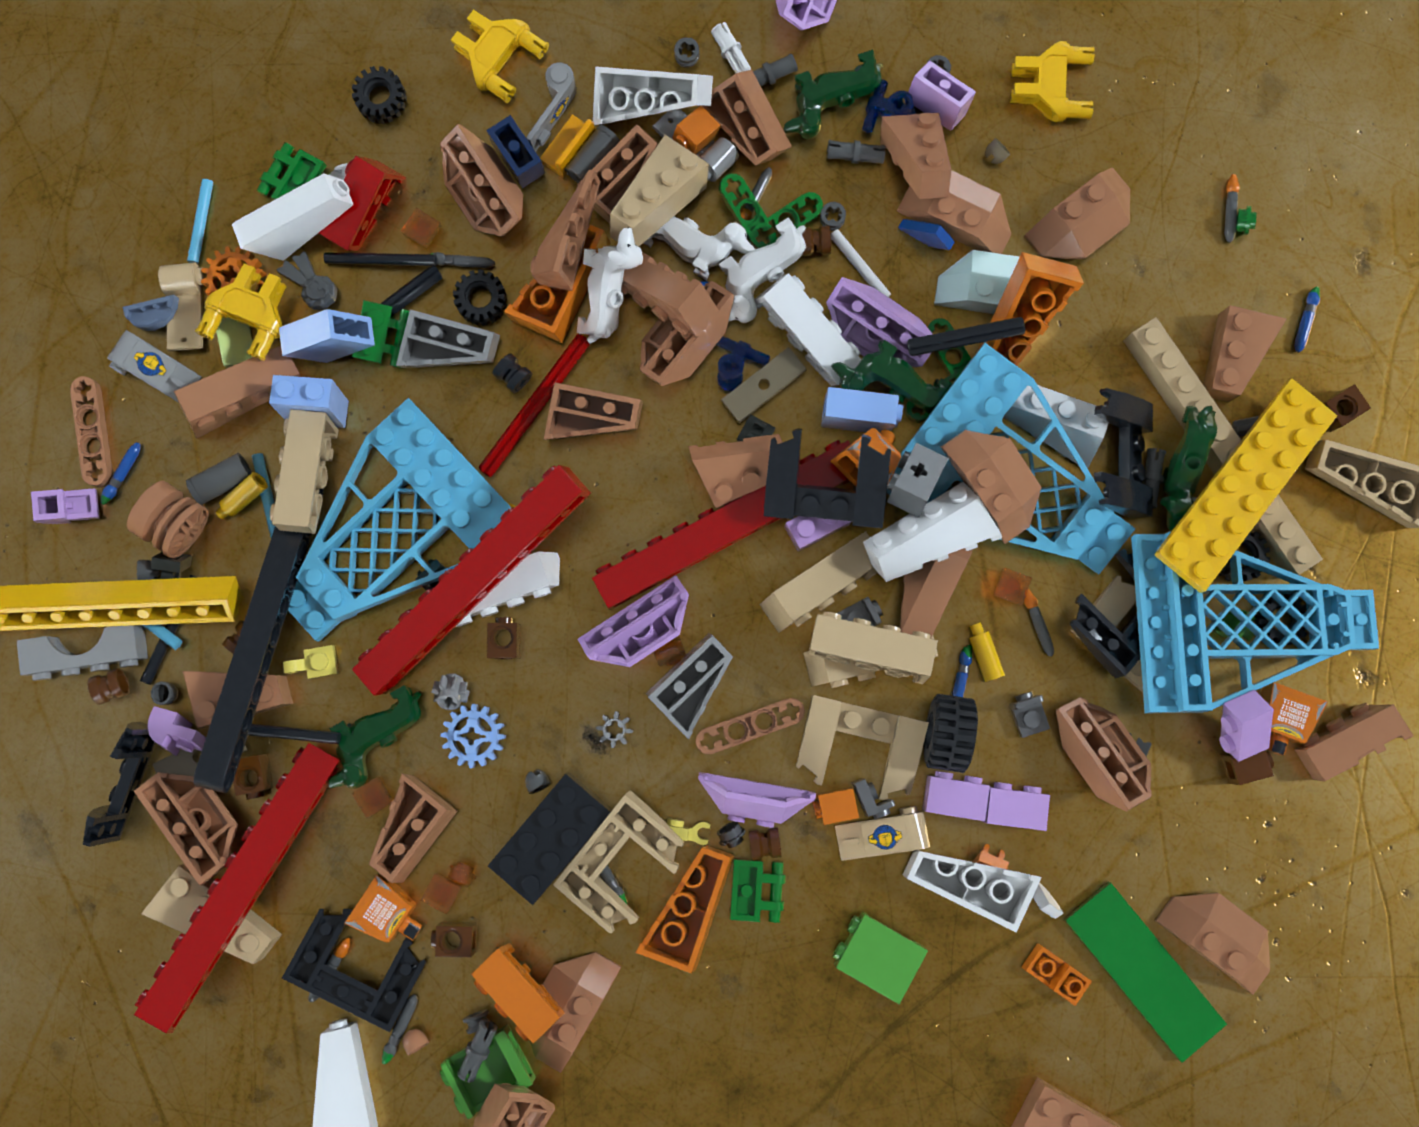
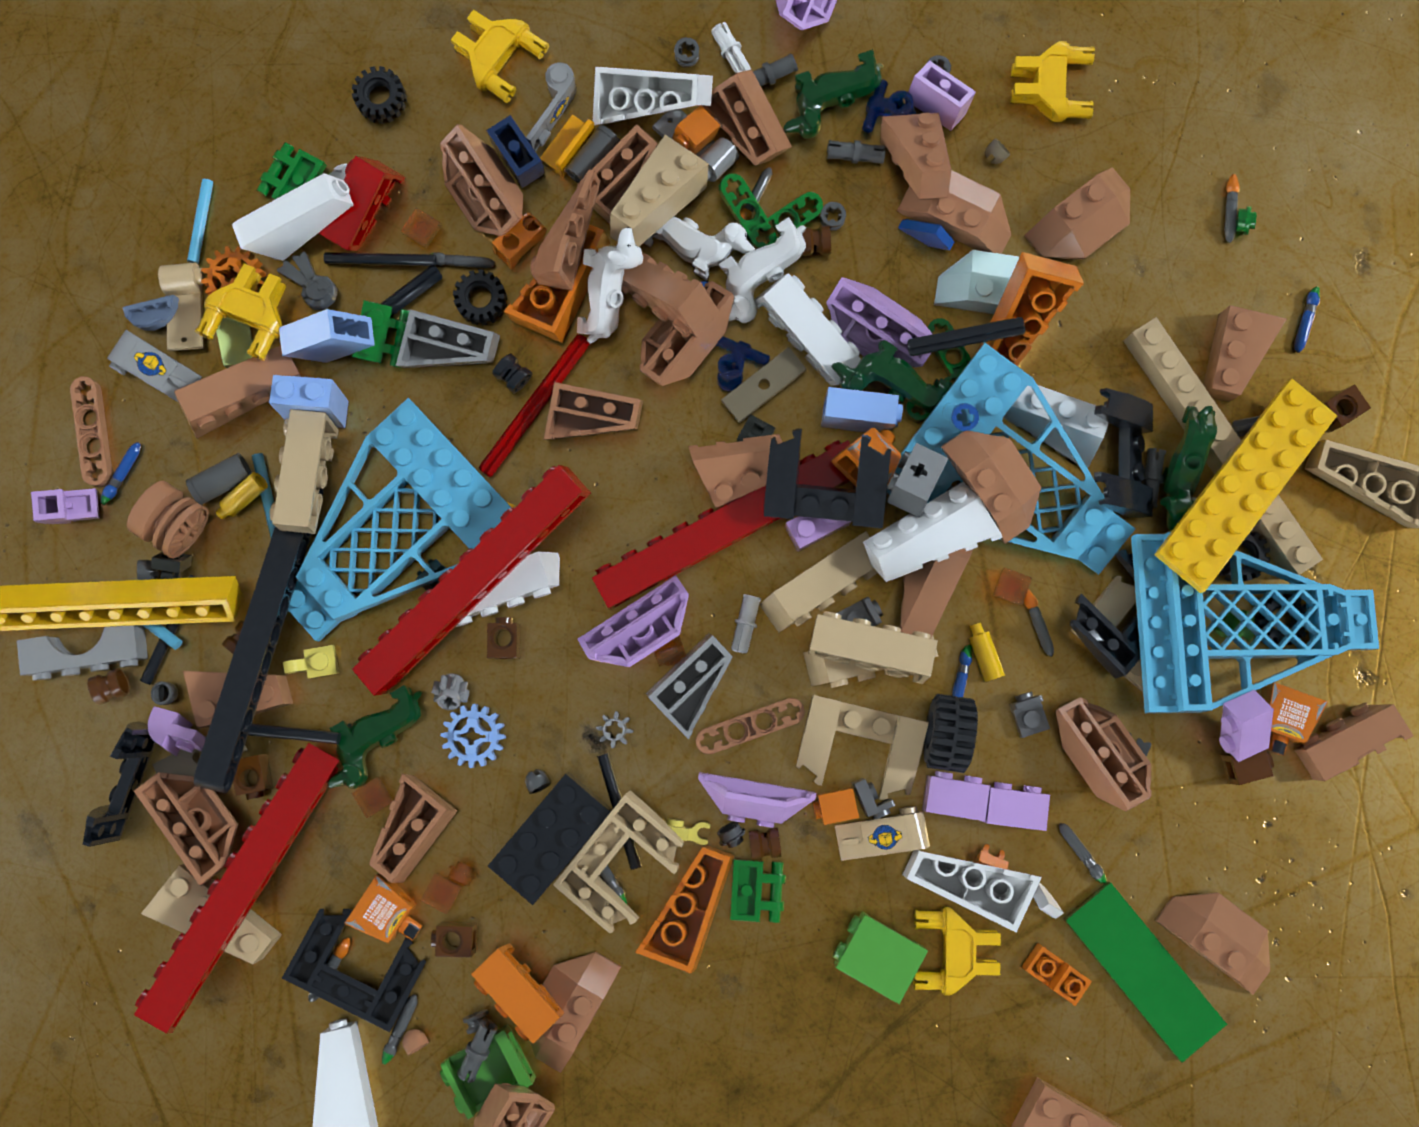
white bar [831,229,891,297] -> none
none -> orange leg [492,212,547,270]
none -> black piece [597,753,642,870]
none -> white axle [731,594,761,653]
none -> yellow connector [913,907,1001,996]
none -> blue bush [951,403,979,431]
none -> dark grey piece [1059,823,1107,884]

